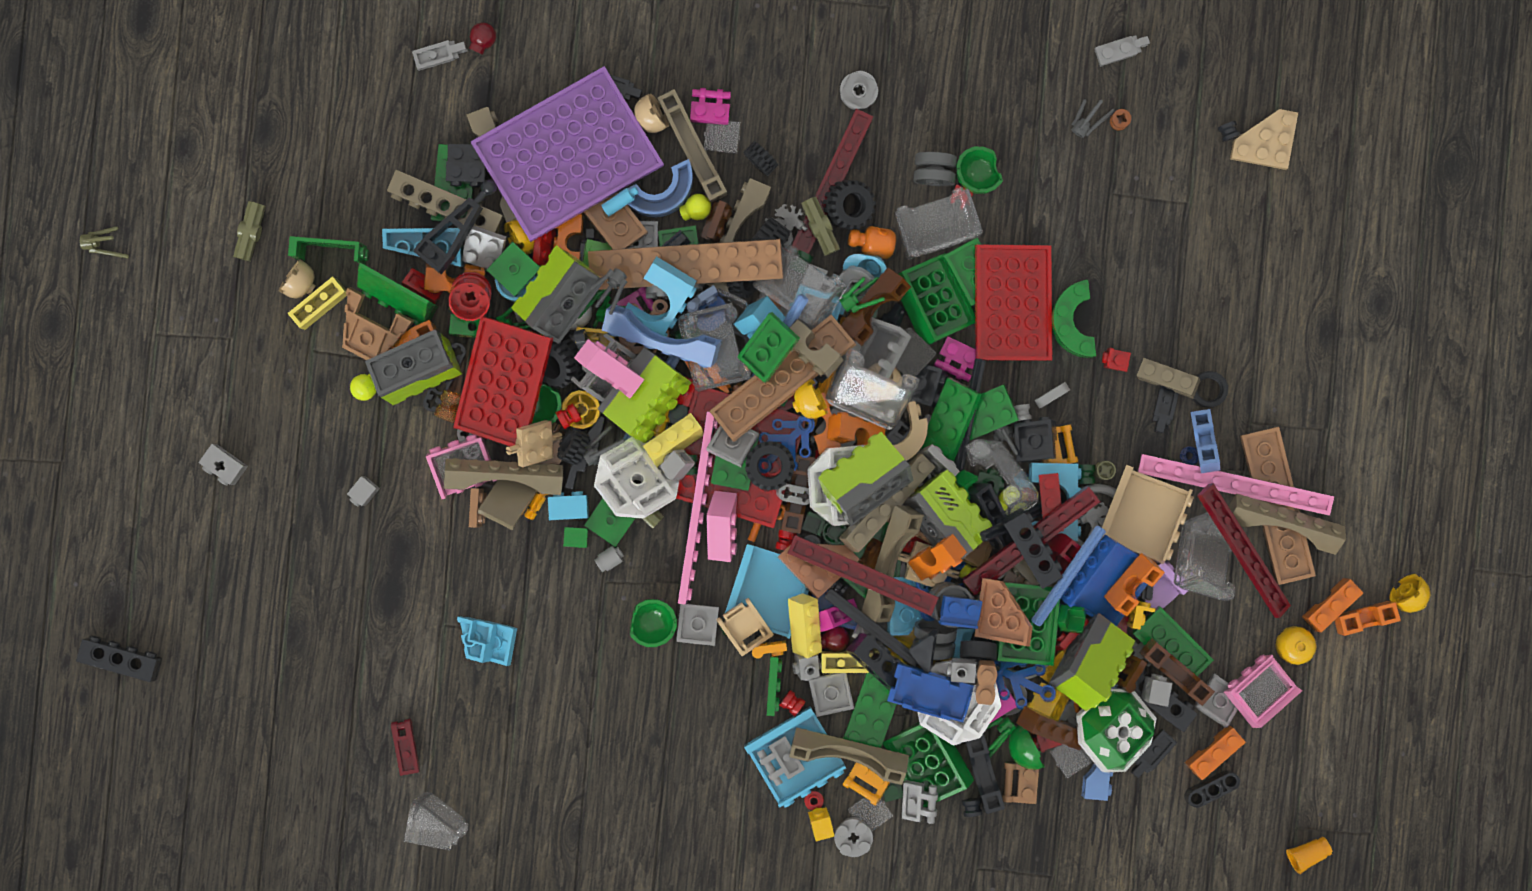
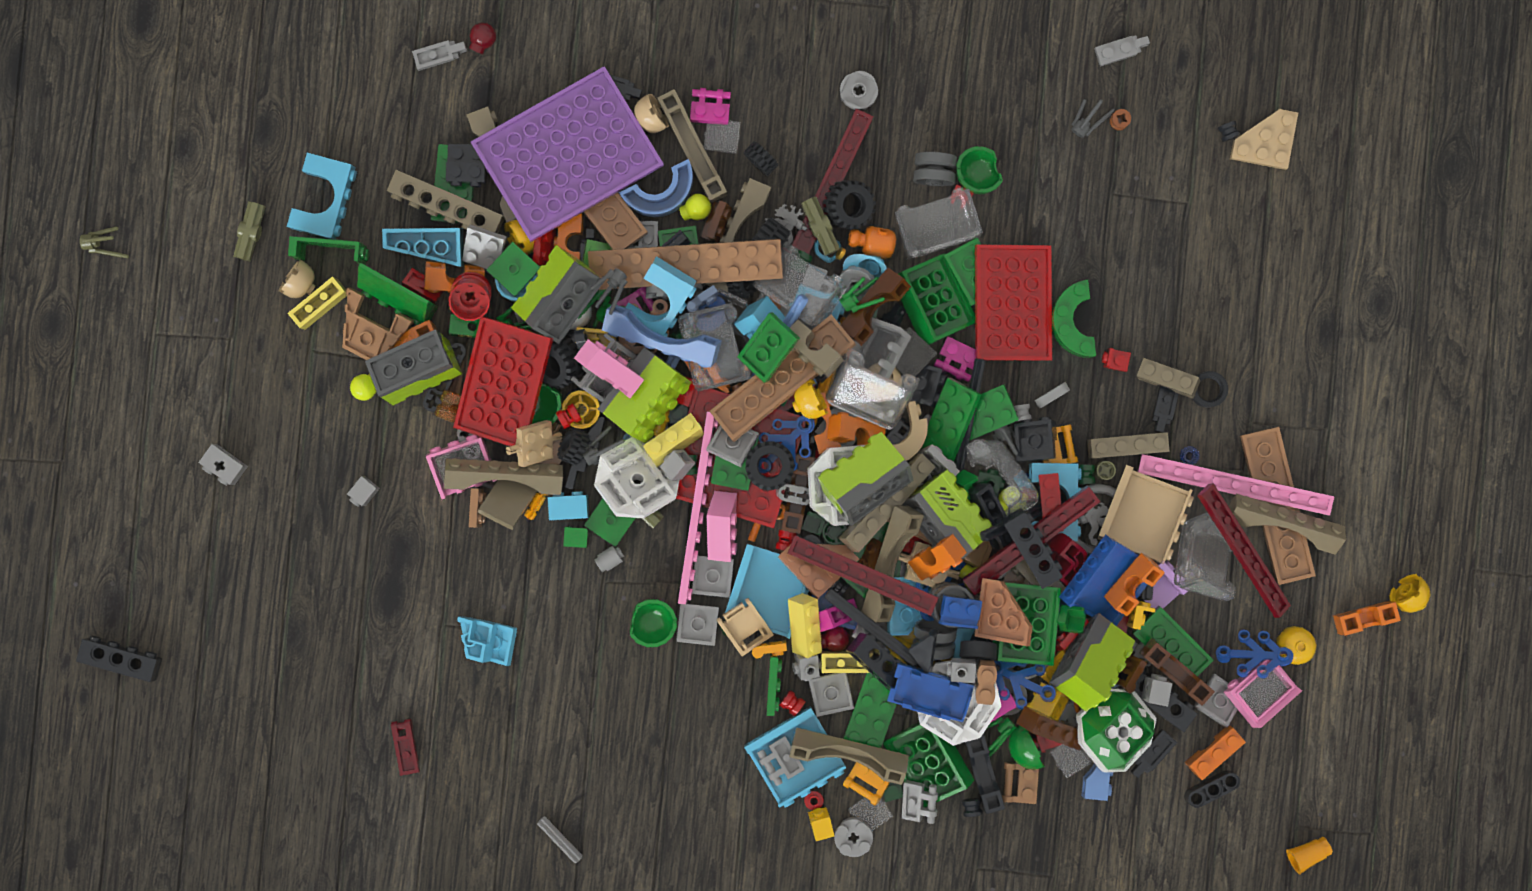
clear windscreen [404,791,469,851] -> none
black plate [413,180,497,275] -> none
medium azure cylinder [602,187,639,217] -> none
medium blue axle [1031,526,1106,626] -> none
medium blue arch [1191,409,1221,474] -> none
orange arch [1302,578,1363,633] -> none
none -> medium azure arch [287,153,357,240]
none -> light grey axle [537,816,582,864]
none -> light grey plate [692,555,734,598]
none -> medium azure piece [814,240,846,263]
none -> dark tan arch [1087,432,1169,459]
none -> blue plant [1216,630,1293,678]

